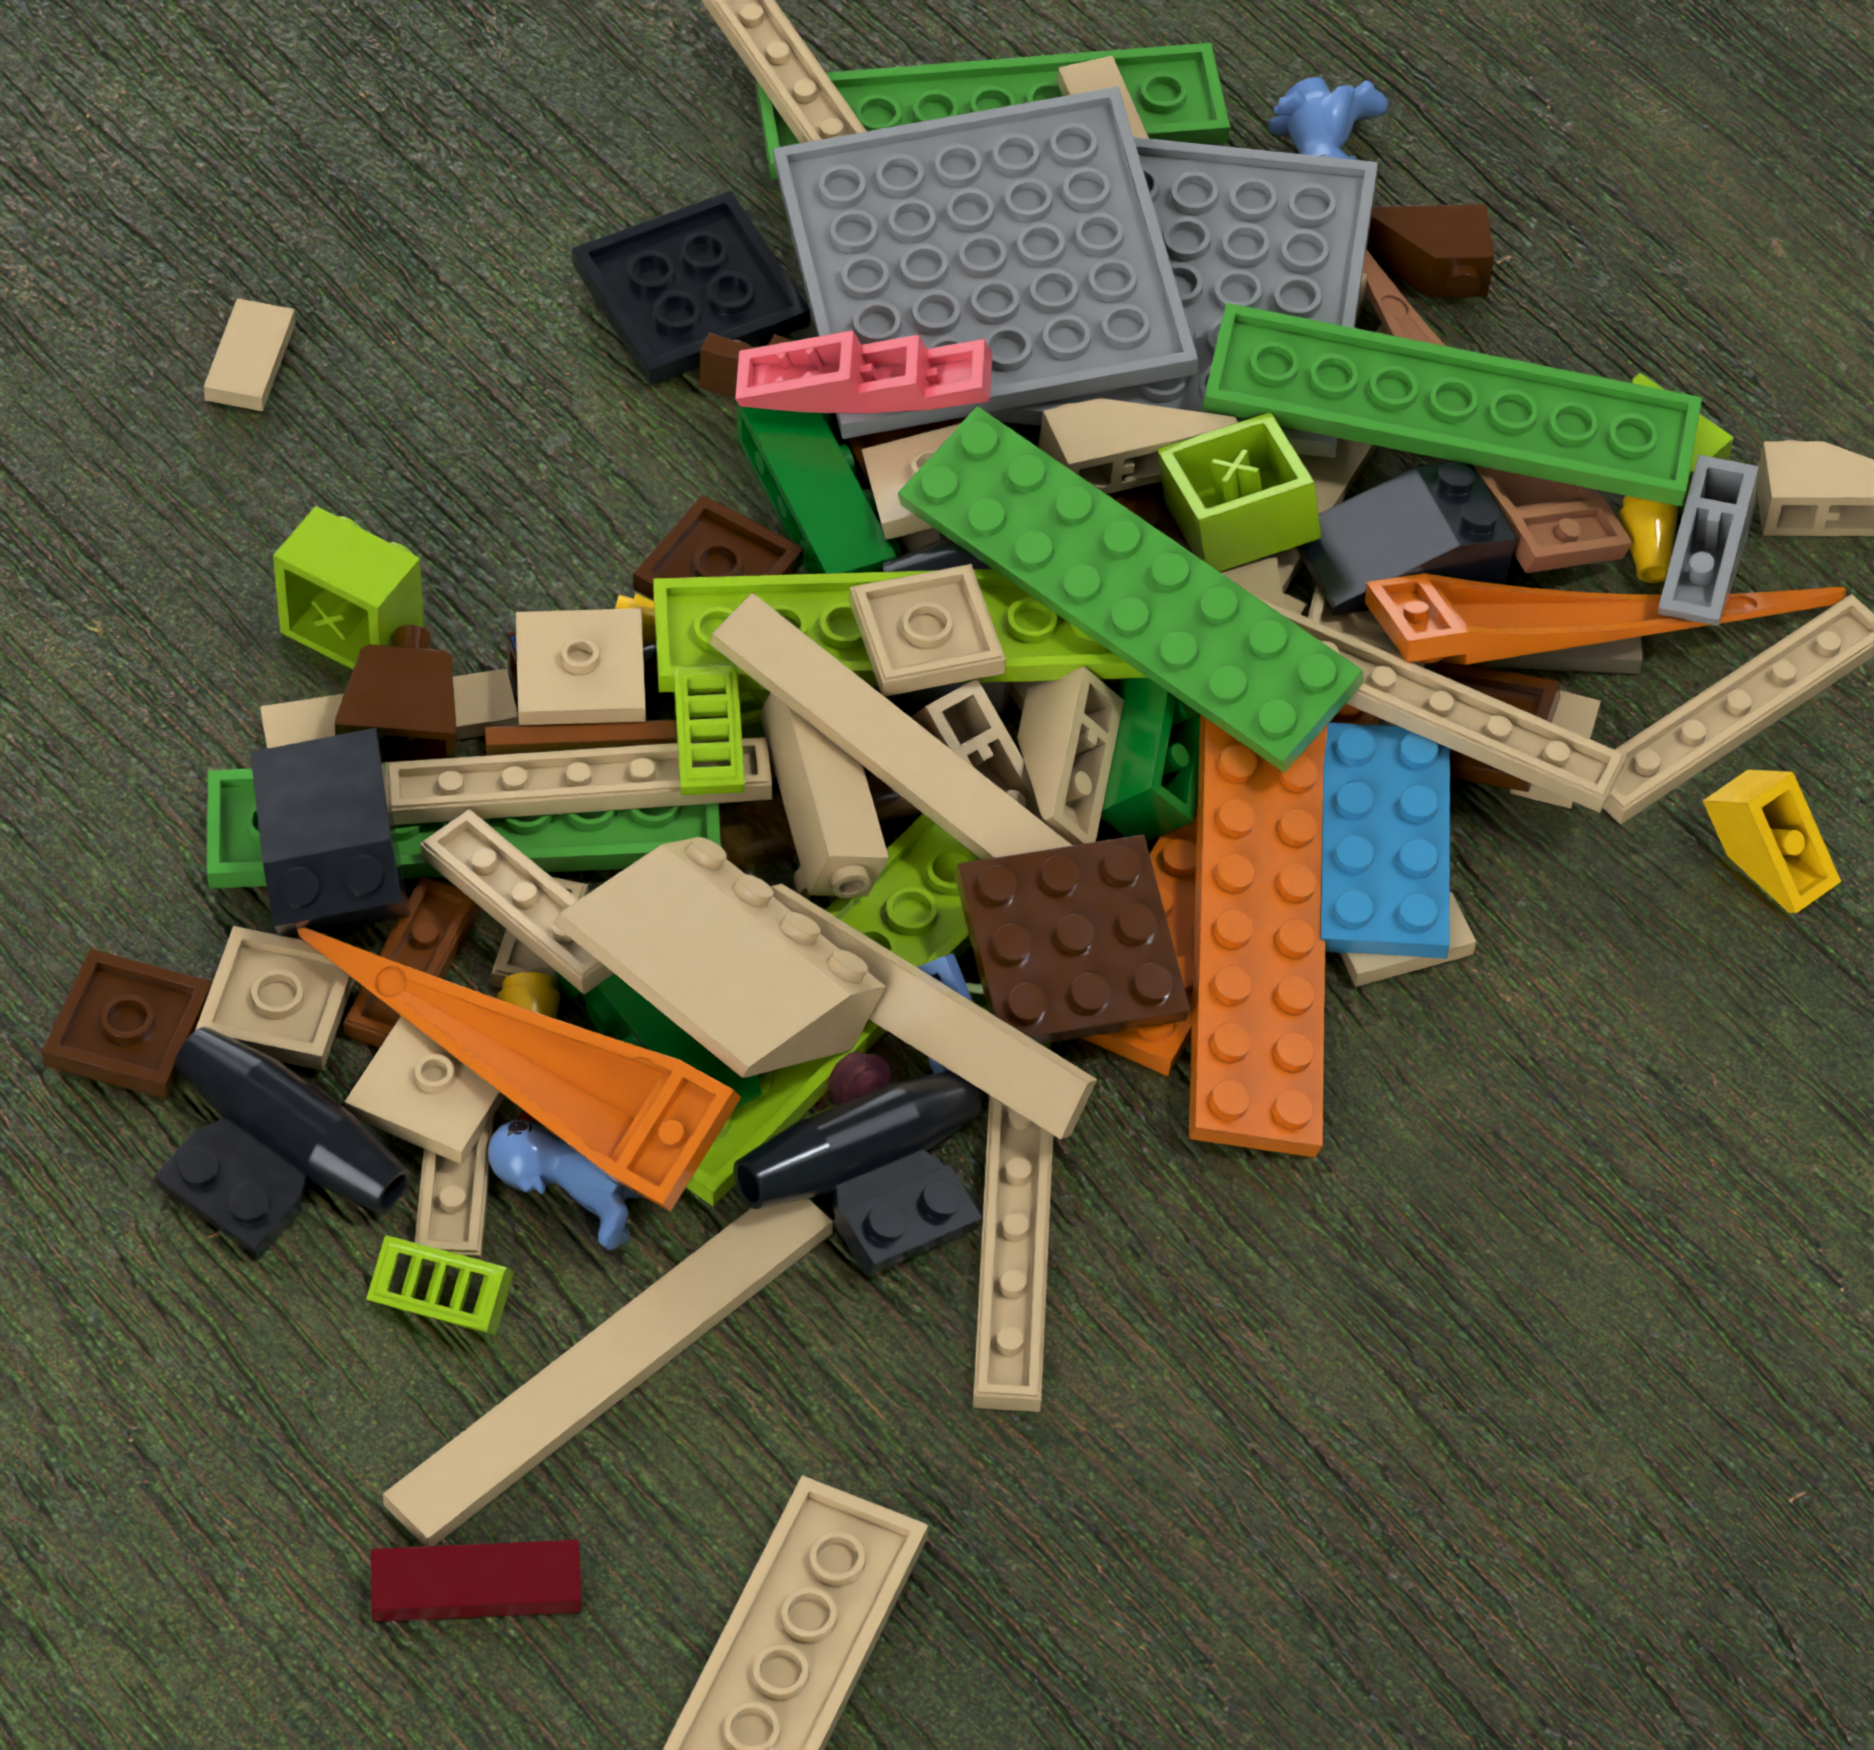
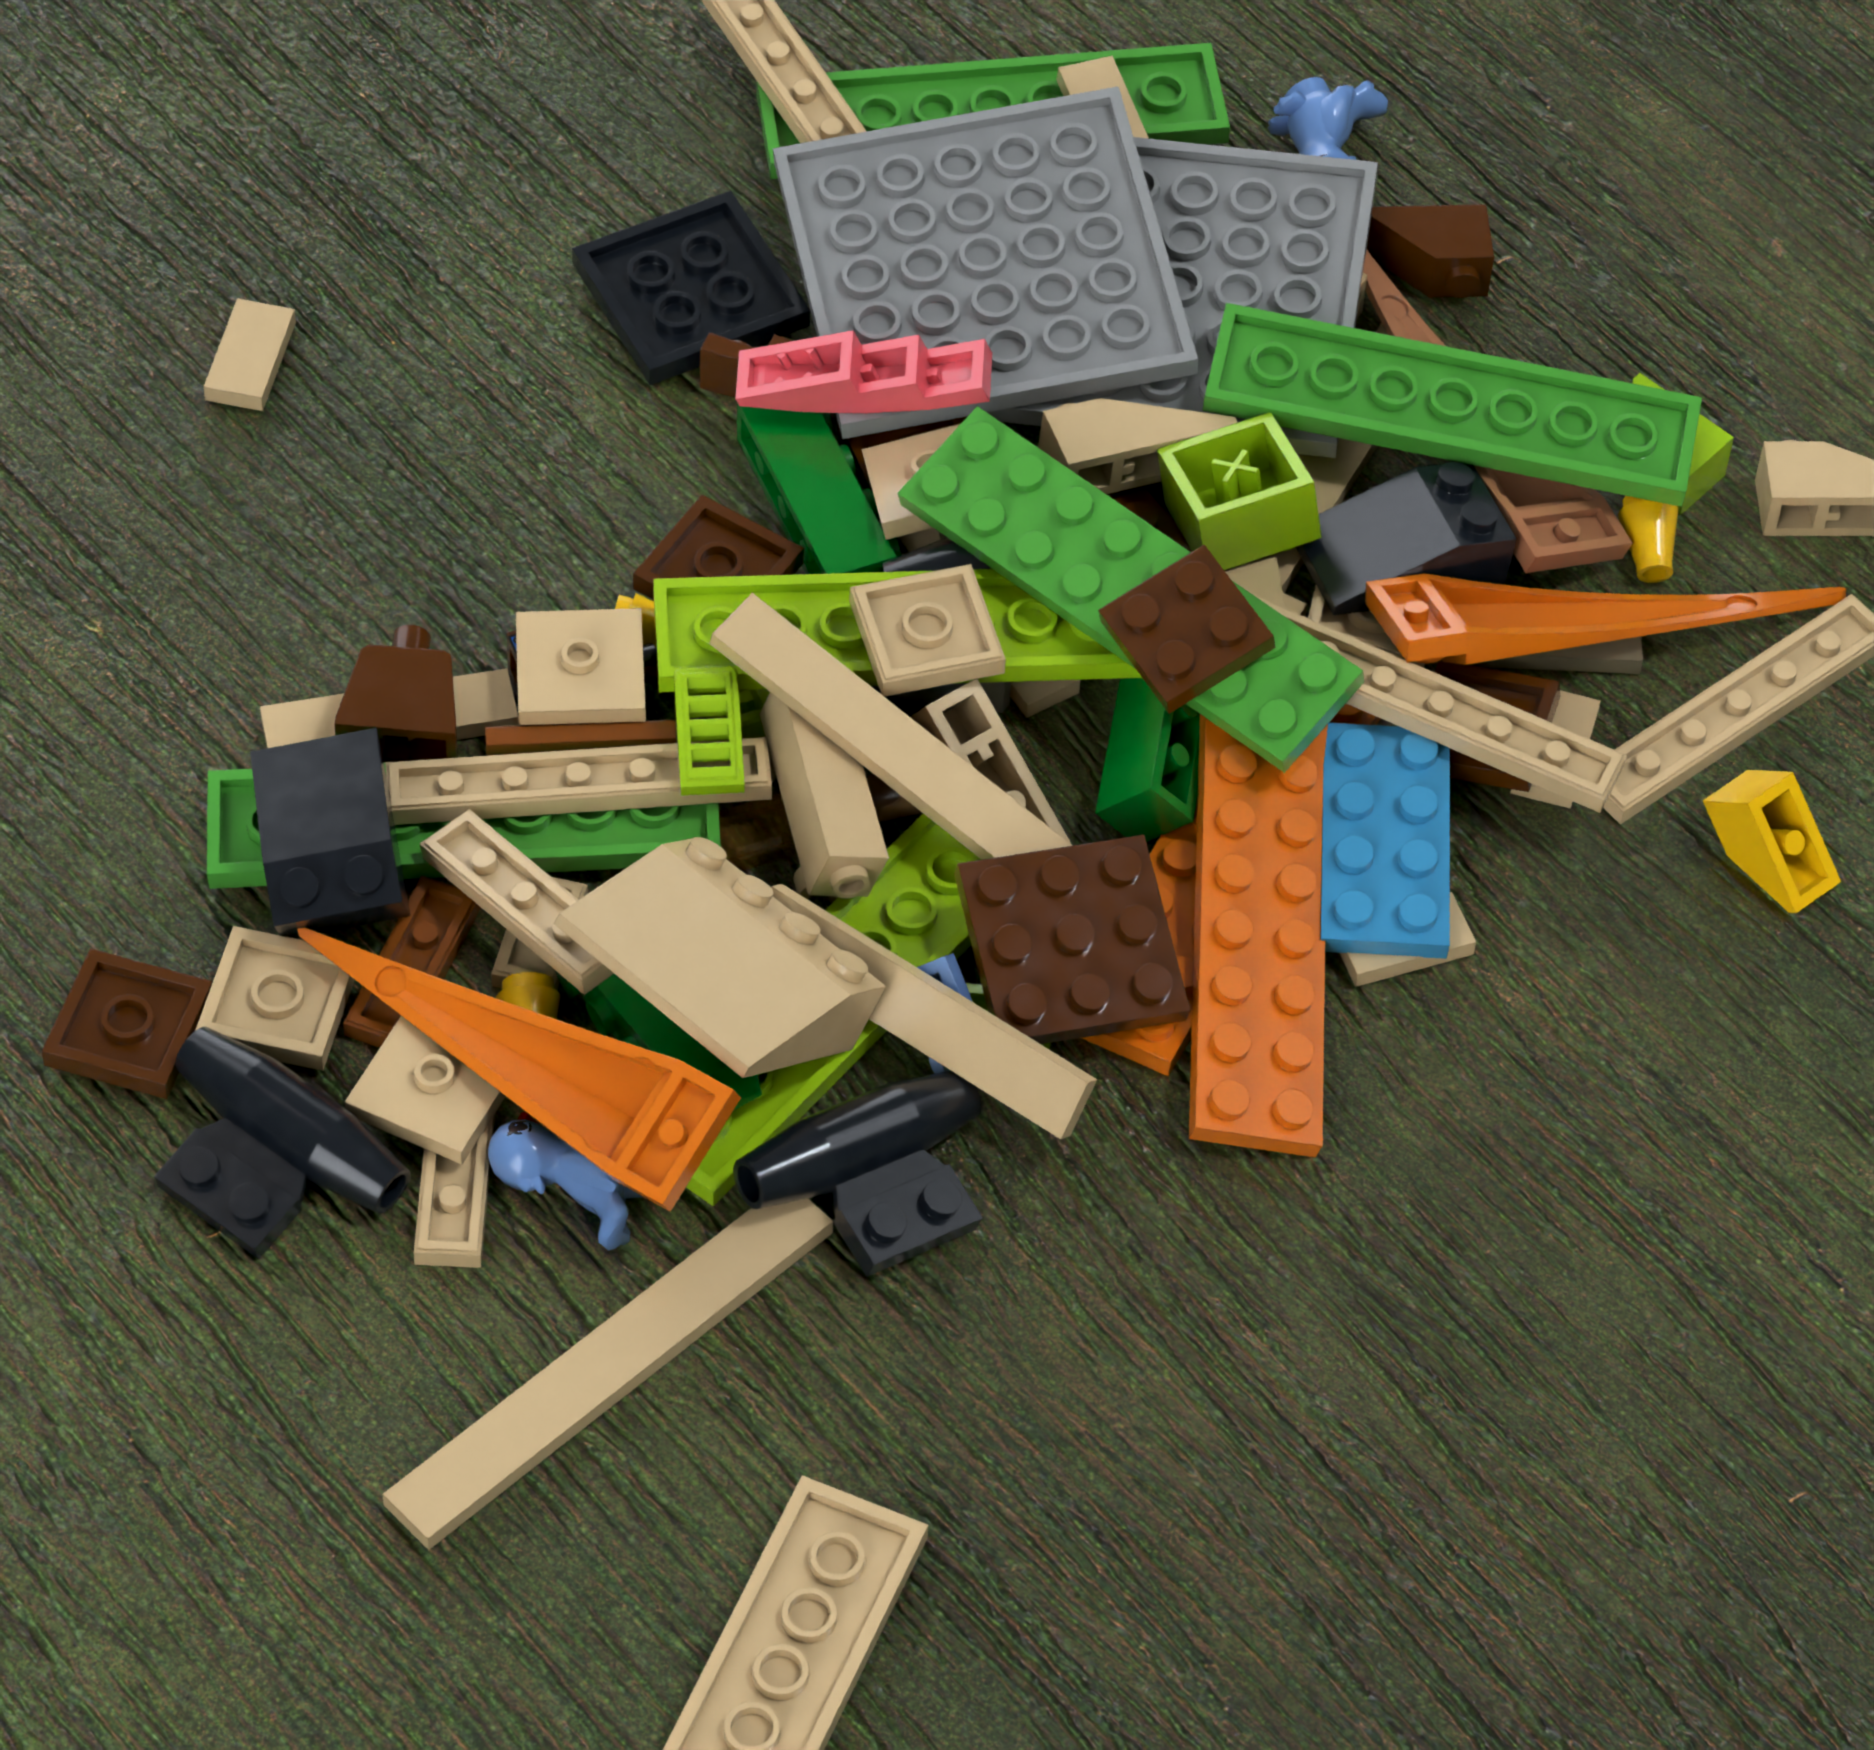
lime brick [273,506,424,669] -> none
lime slope [366,1235,514,1336] -> none
dark red tile [371,1539,582,1622] -> none
clear pink plate [828,1052,890,1104] -> none
tan tile [973,1095,1053,1412] -> none
tan slope [1017,666,1124,845] -> none
light grey slope [1658,455,1759,626] -> none
none -> reddish brown plate [1098,545,1276,714]

